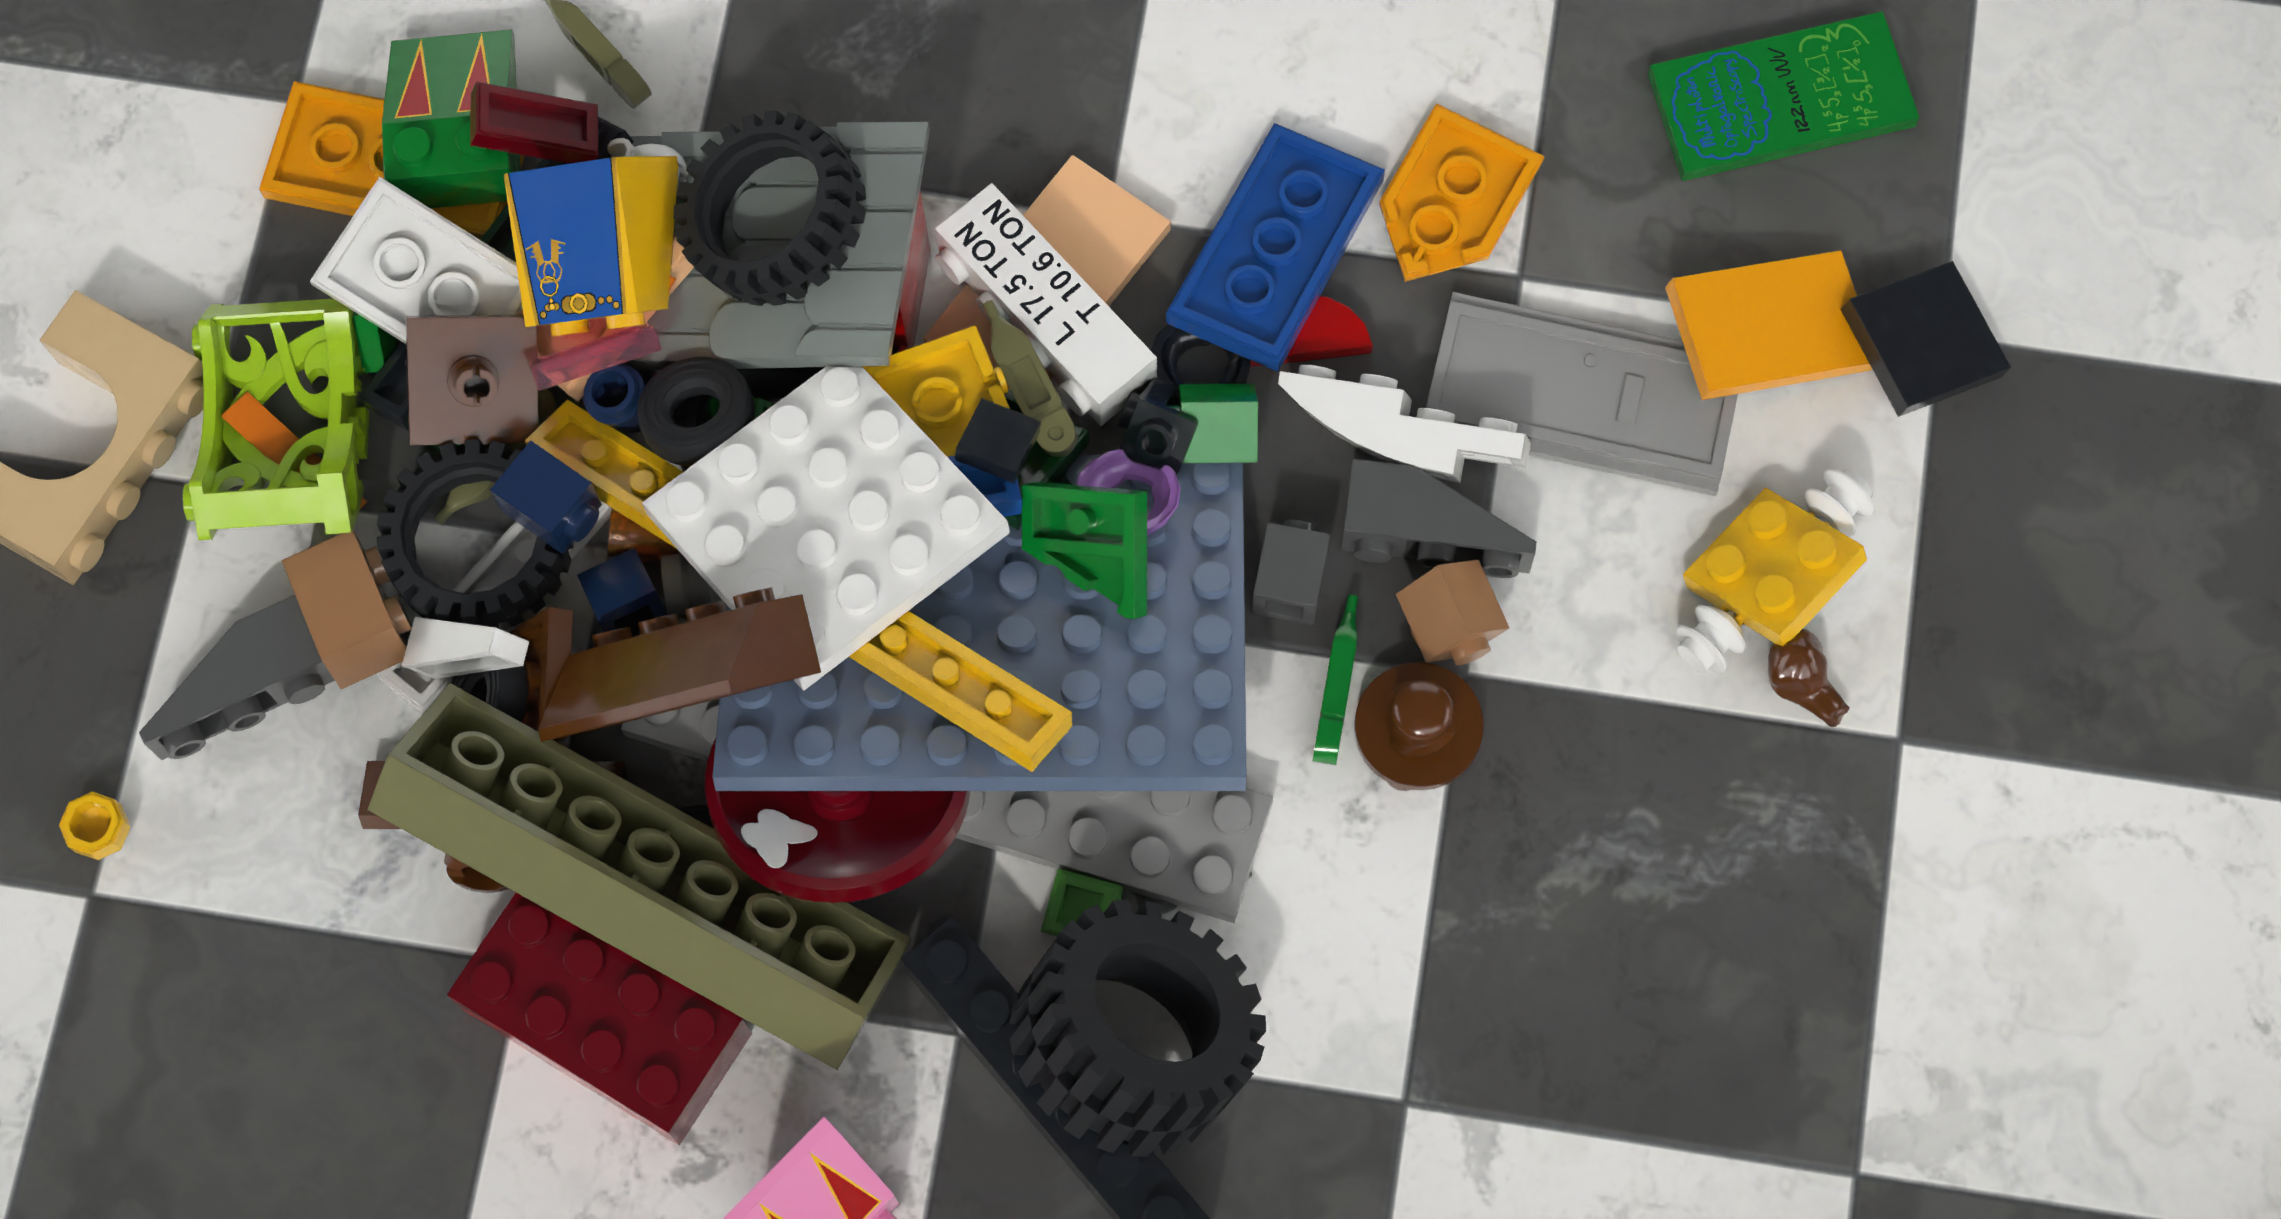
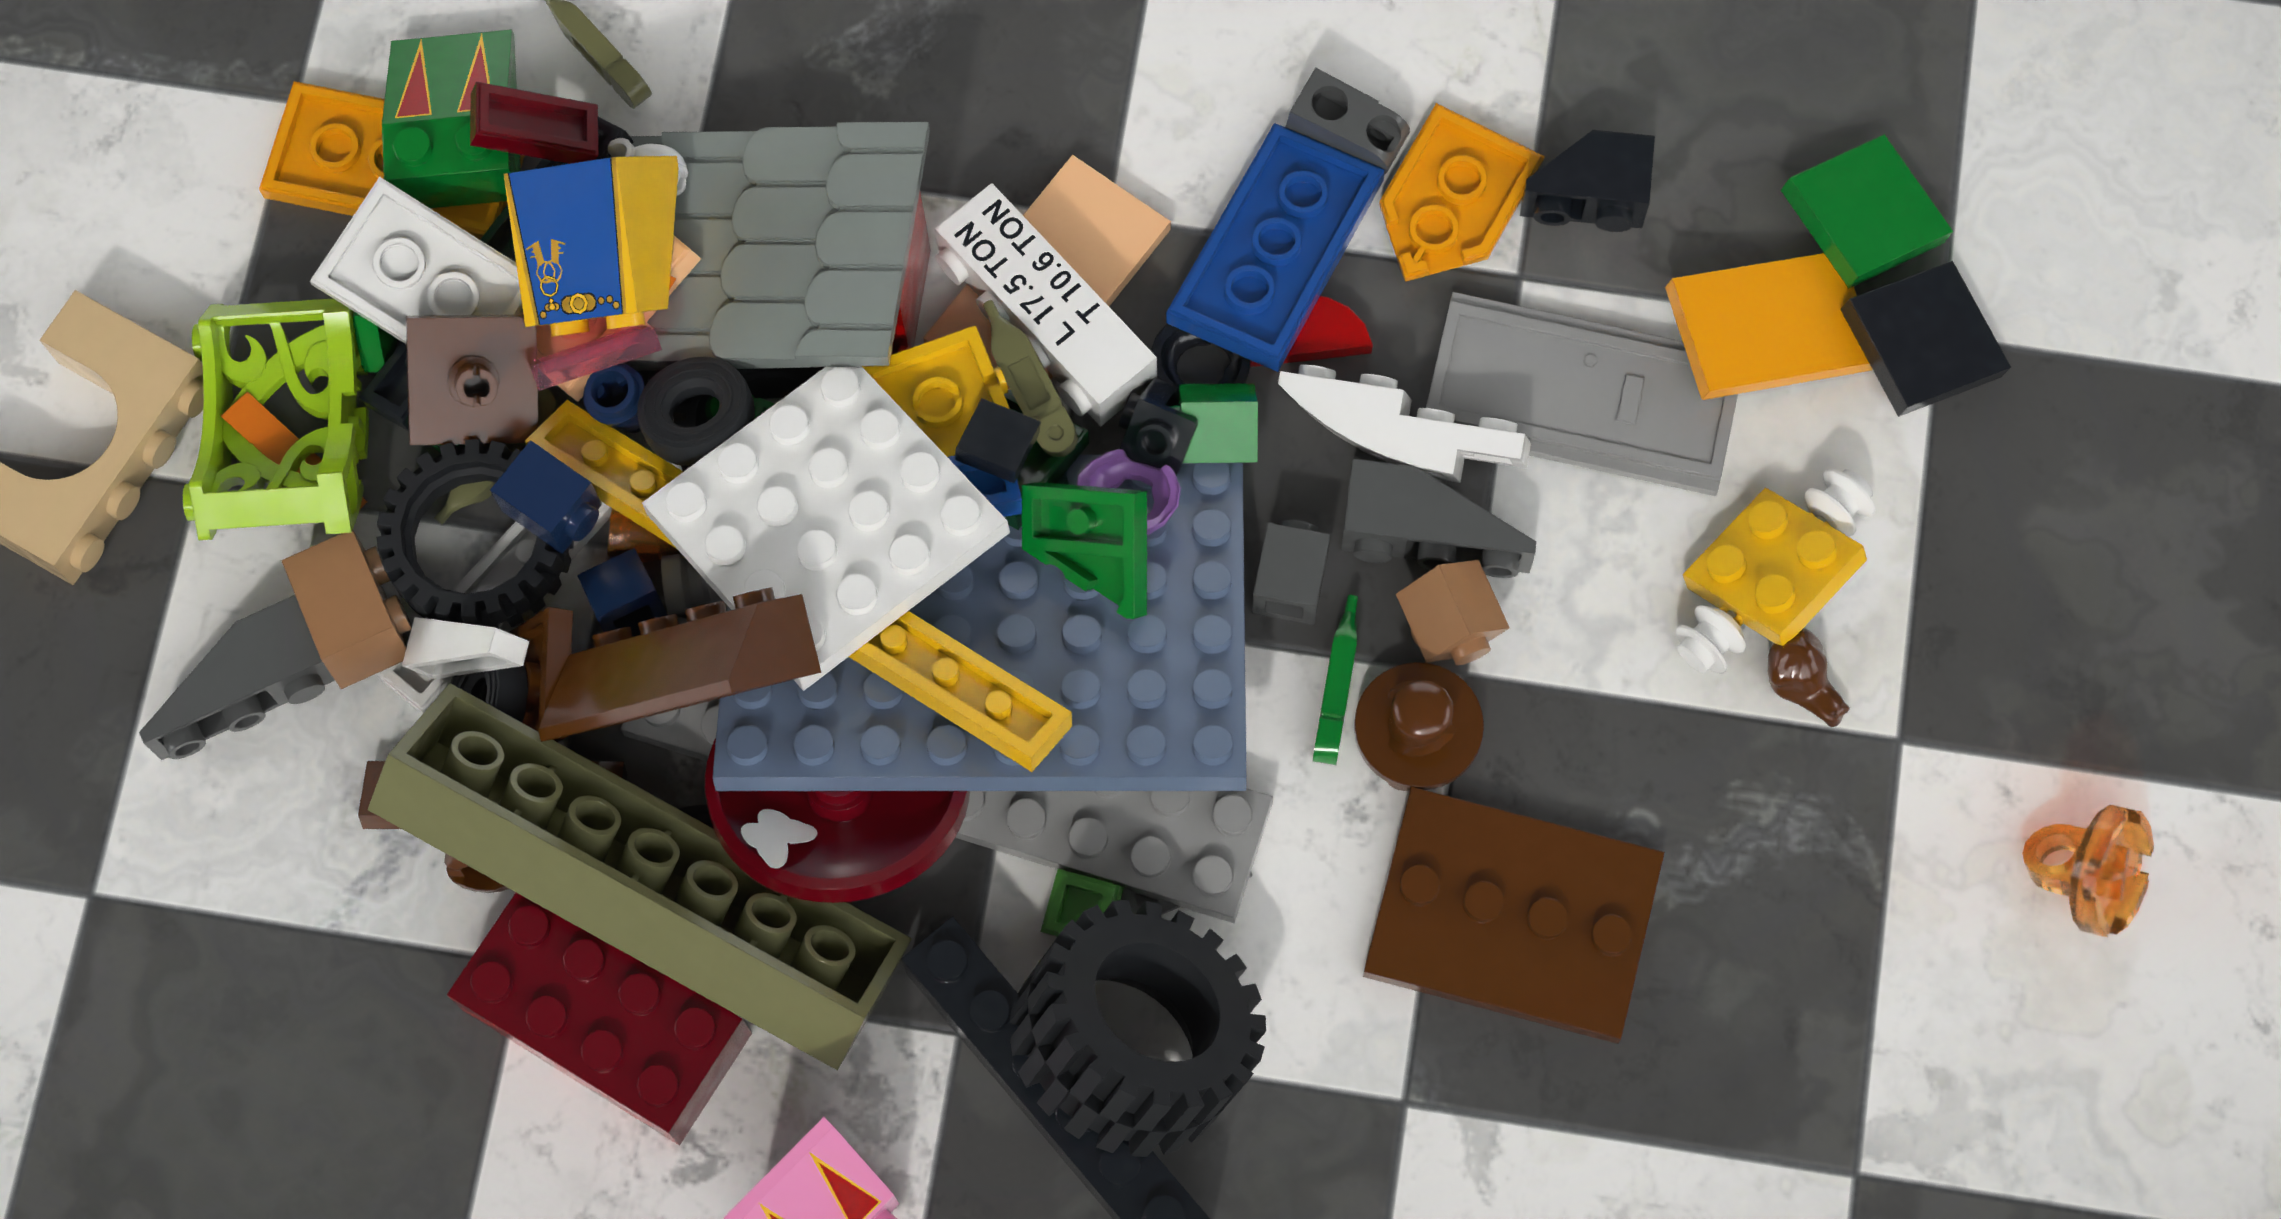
yellow tile [59,792,131,860] -> none
black tyre [673,111,866,306] -> none
green tile [1647,11,1920,182] -> none
none -> dark grey leg [1285,67,1410,175]
none -> reddish brown plate [1363,787,1665,1044]
none -> black slope [1520,130,1655,232]
none -> green tile [1781,134,1953,288]
none -> clear orange tile [2022,805,2154,937]

